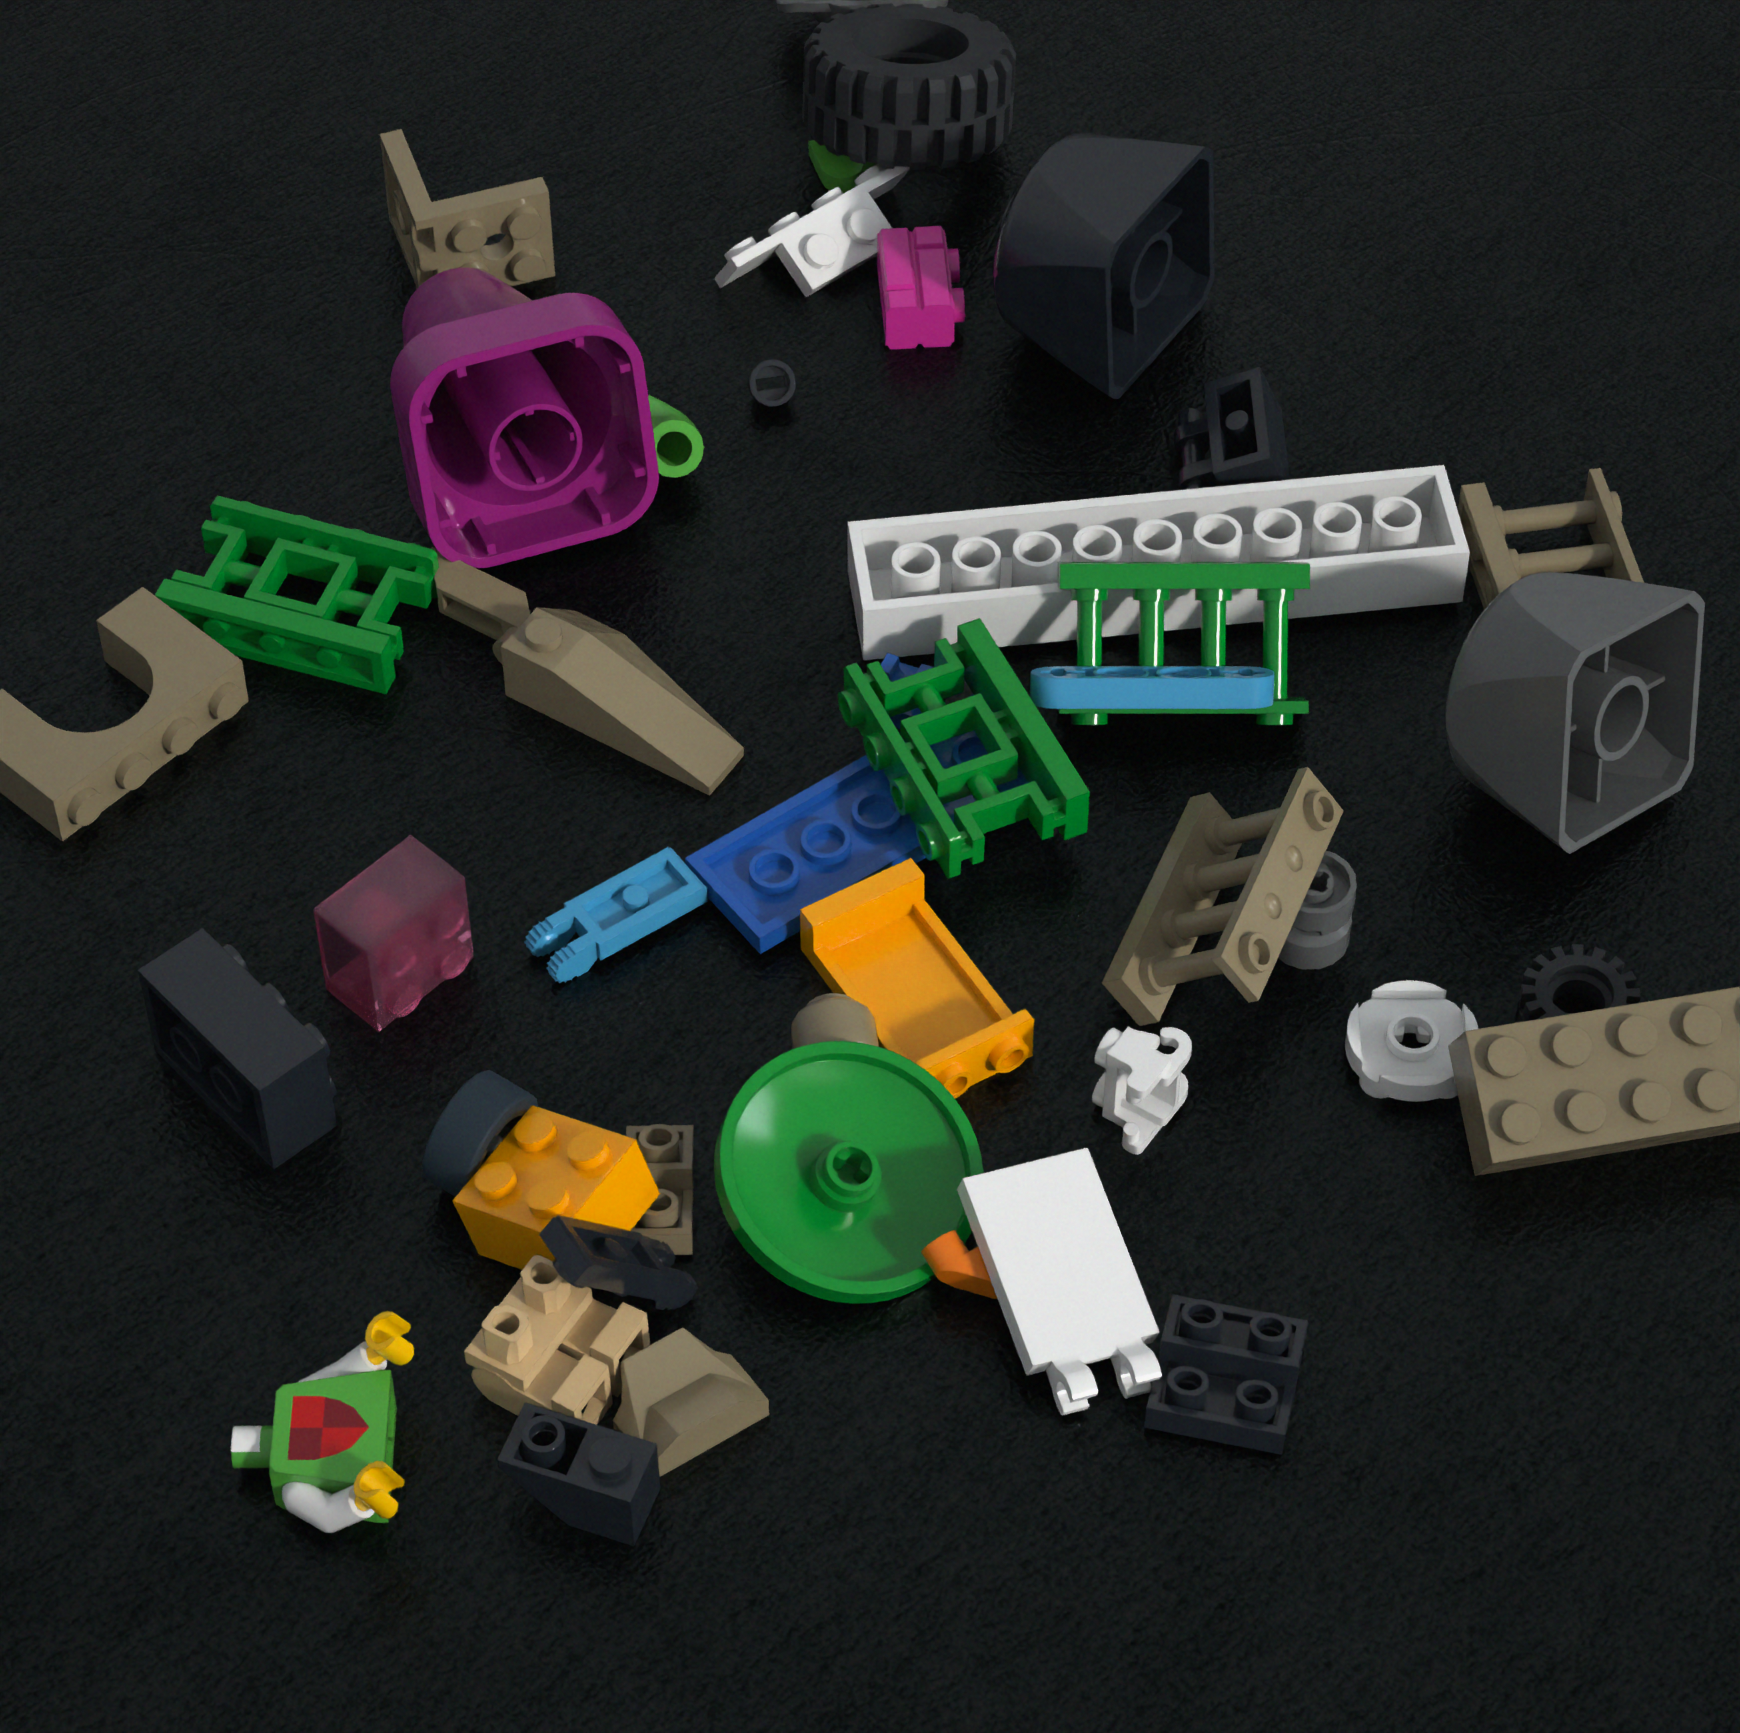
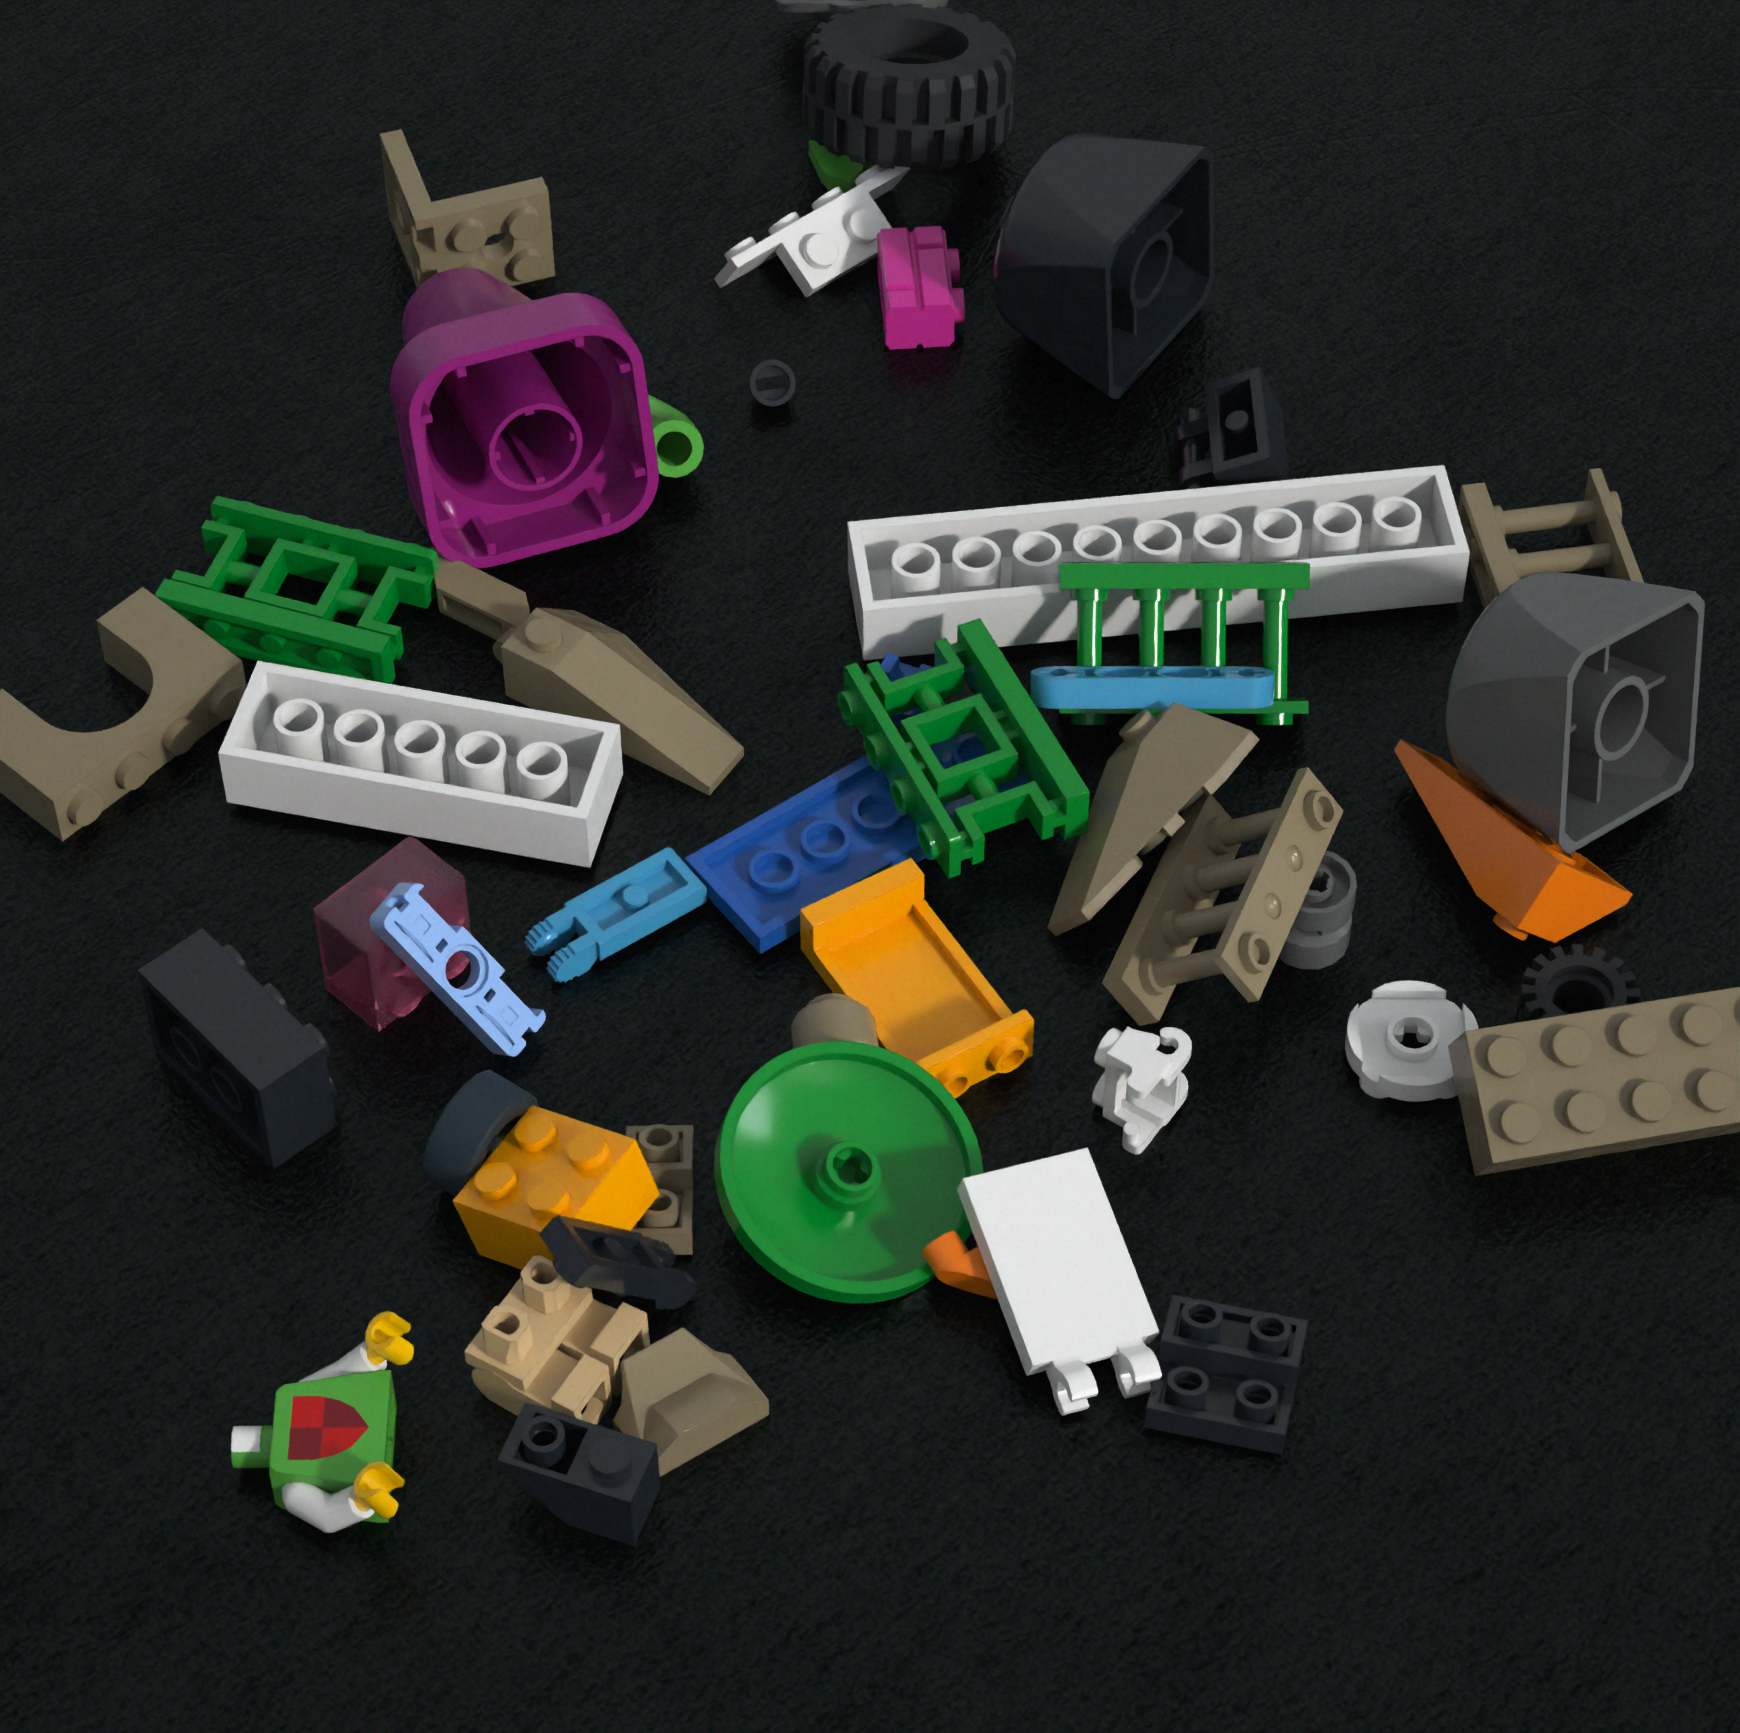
none -> white brick [218,661,623,868]
none -> light blue piece [369,882,546,1057]
none -> dark tan wedge [1048,703,1259,936]
none -> orange wedge [1394,739,1633,943]

